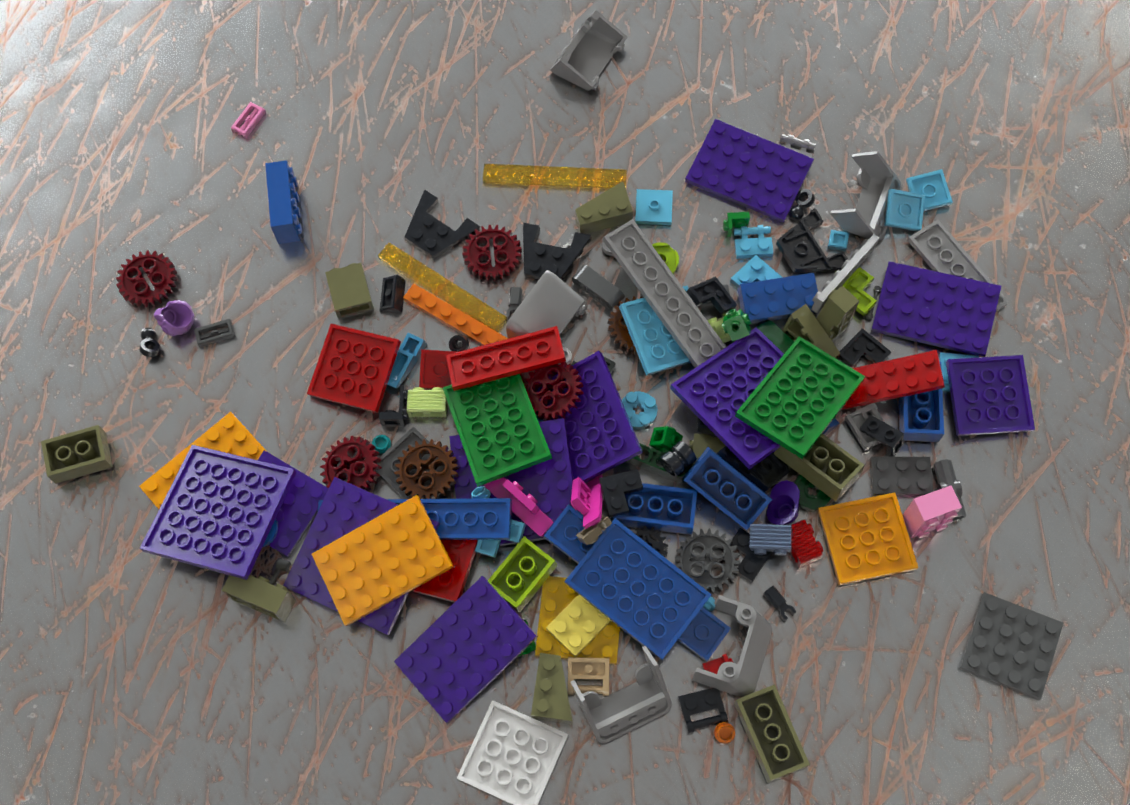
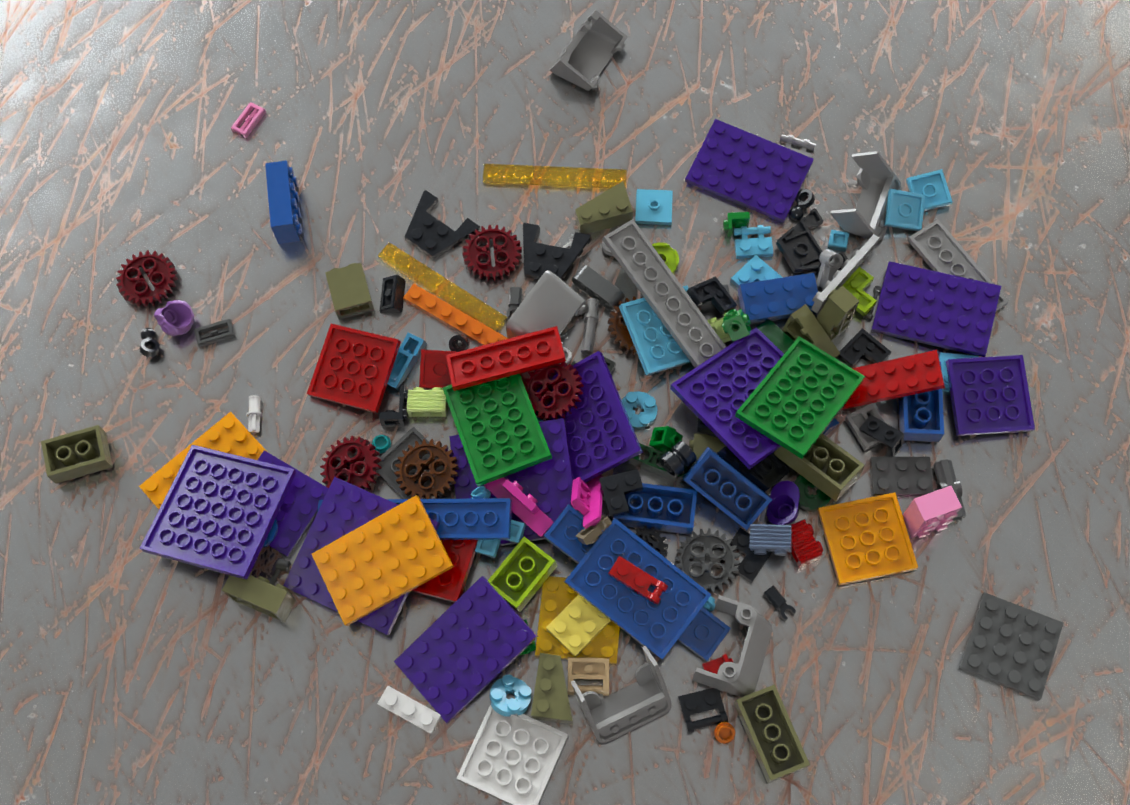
none -> white axle [247,395,262,434]
none -> white plate [377,686,441,735]
none -> medium azure plate [489,675,531,717]
none -> light grey pin [581,298,599,355]
none -> red plate [608,556,668,604]
none -> light grey piece [816,249,843,287]

